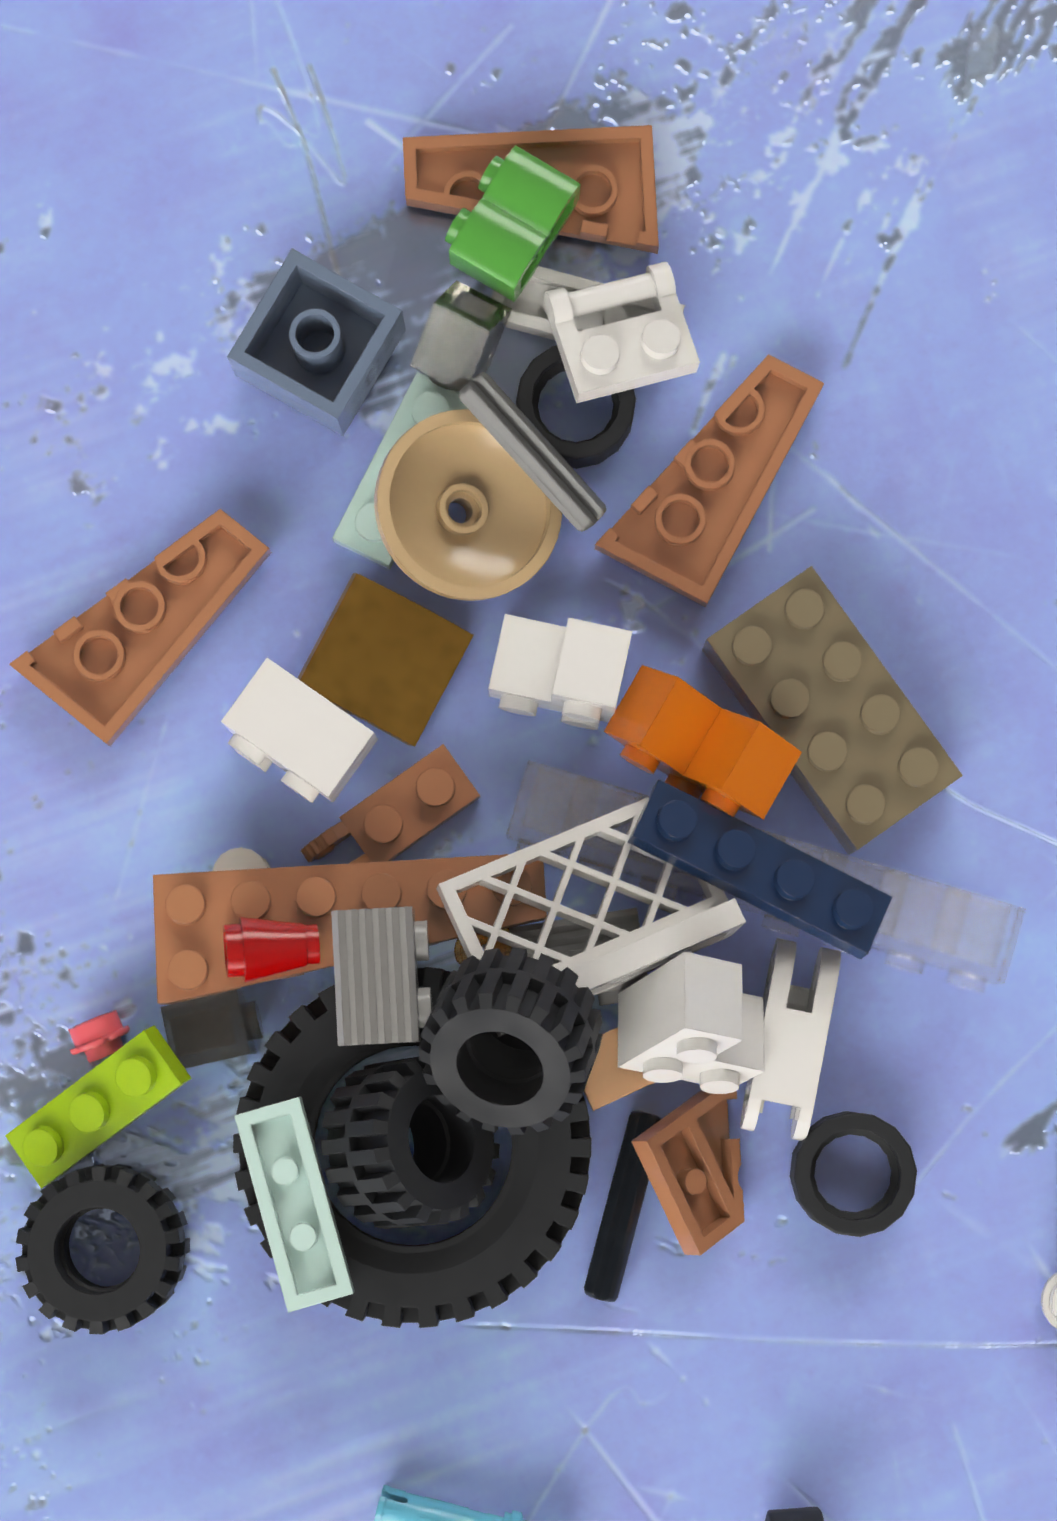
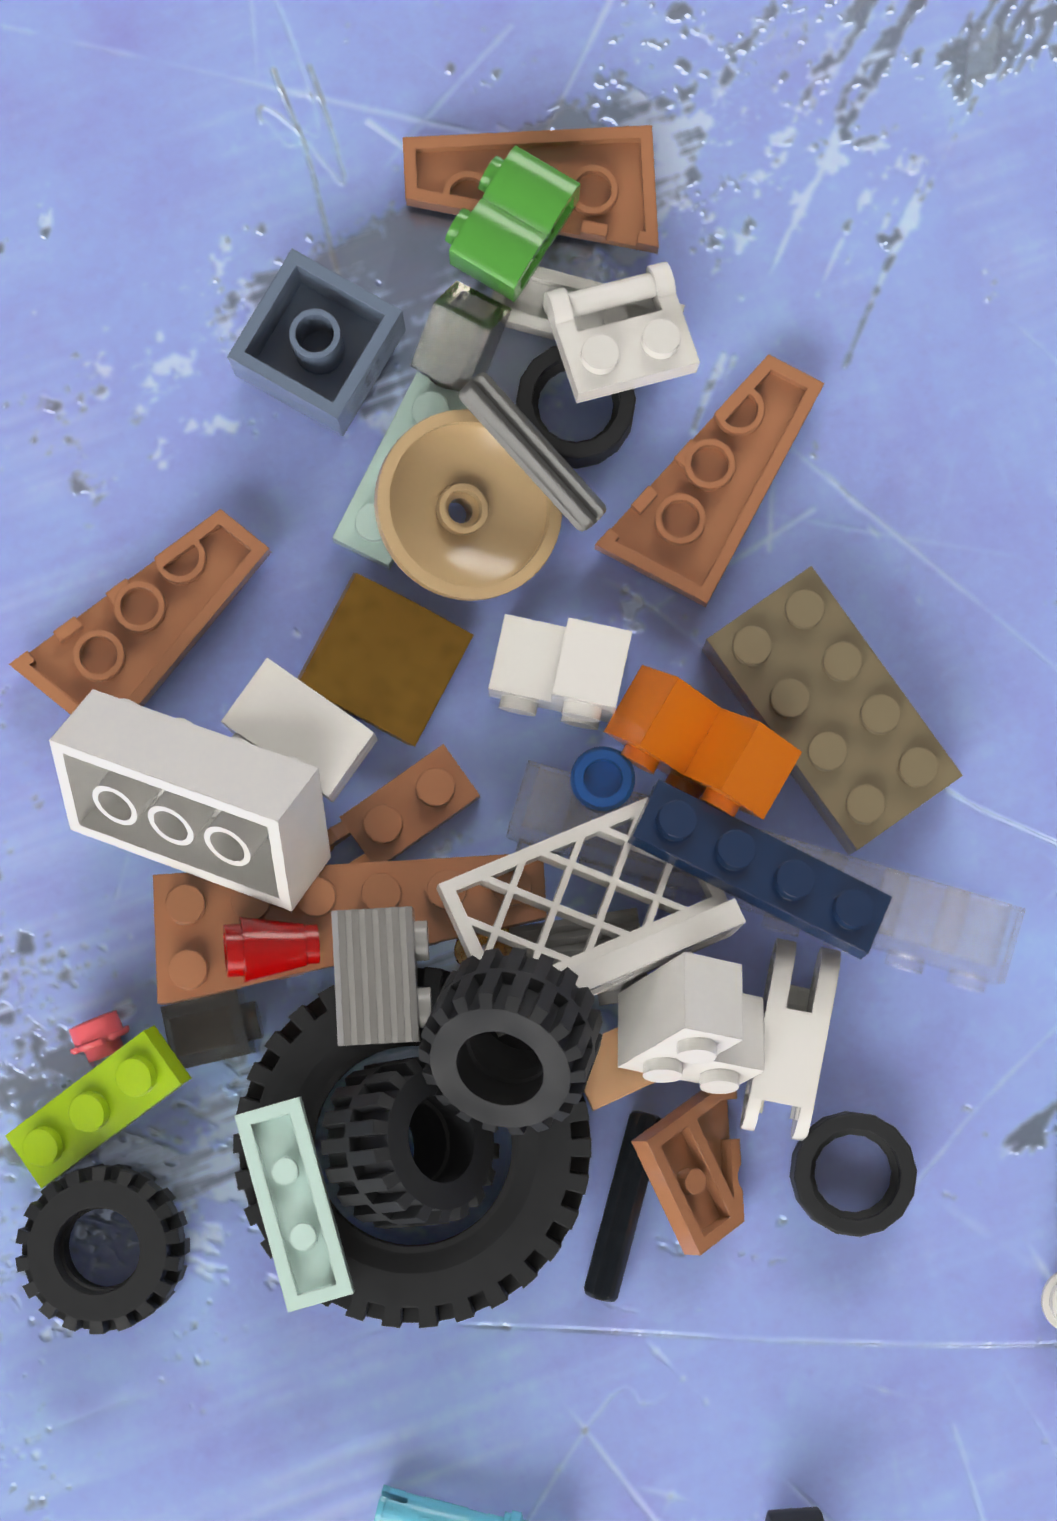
none -> white brick [49,689,331,911]
none -> blue tile [570,746,635,813]

